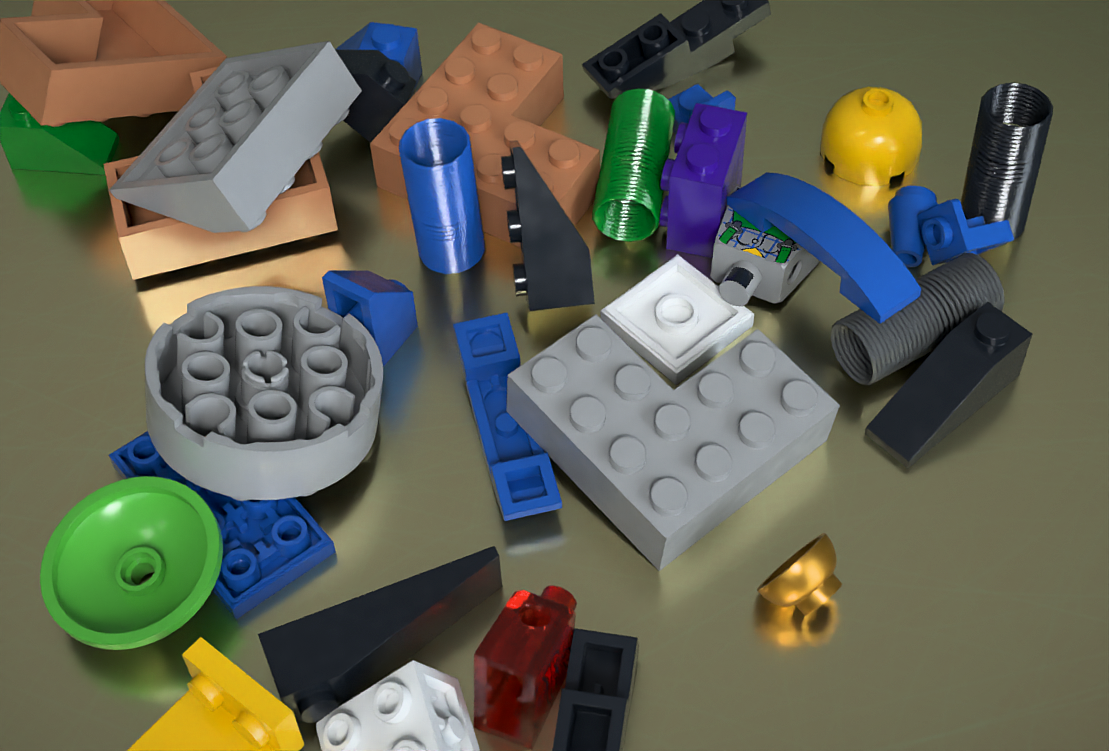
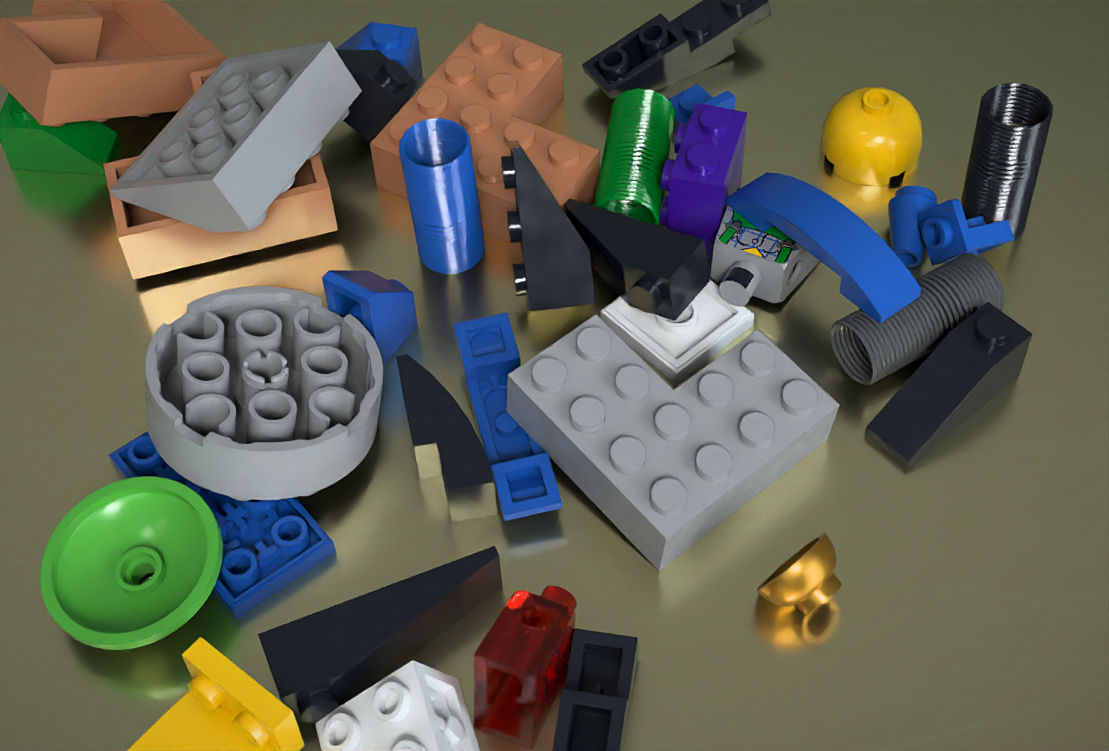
none -> black slope [396,354,498,523]
none -> black slope [564,198,709,321]

